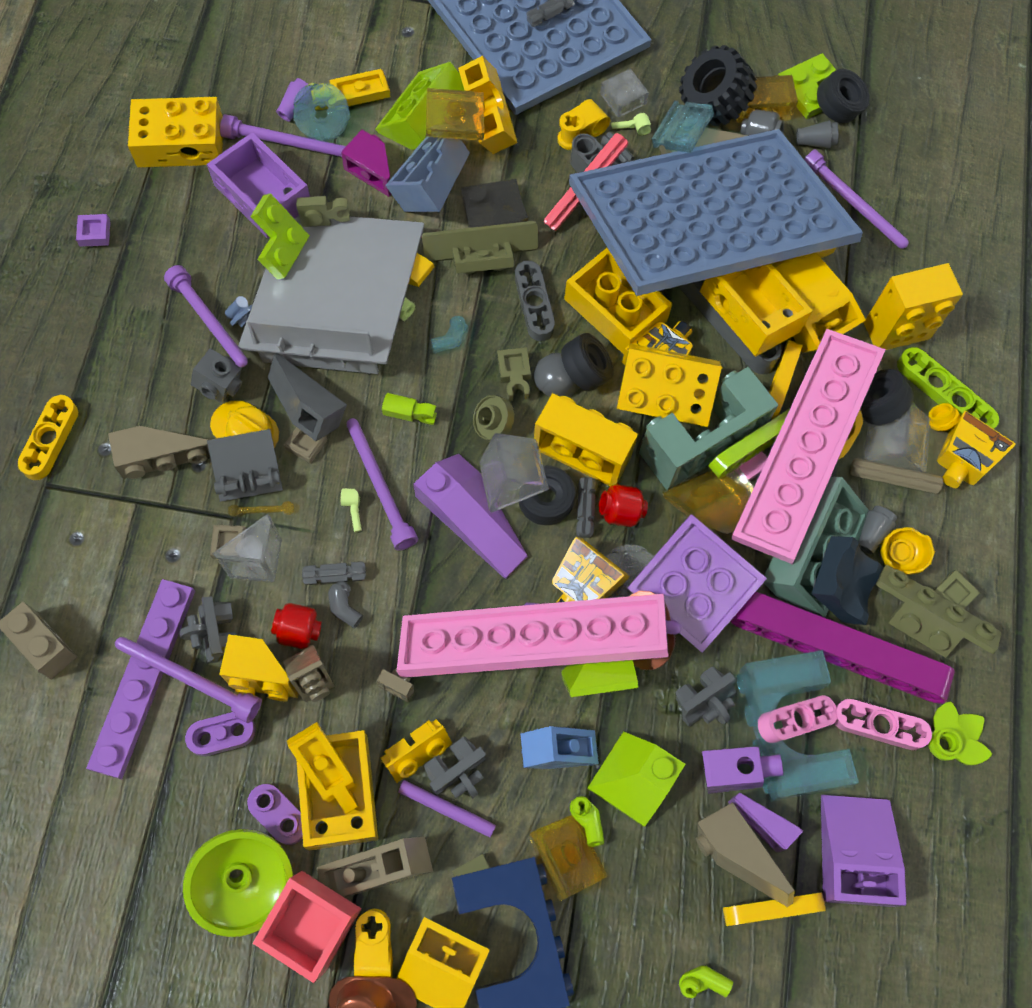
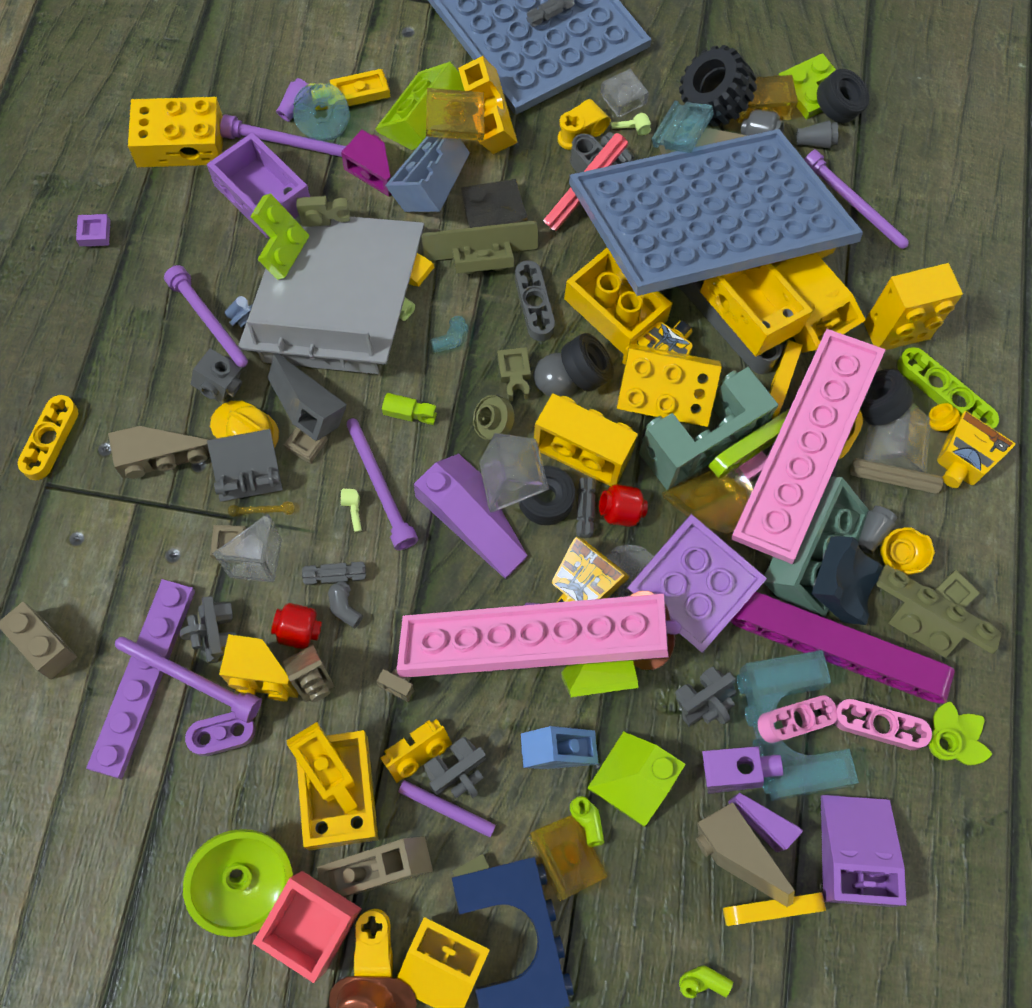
medium lavender plate [247,784,303,845] -> none

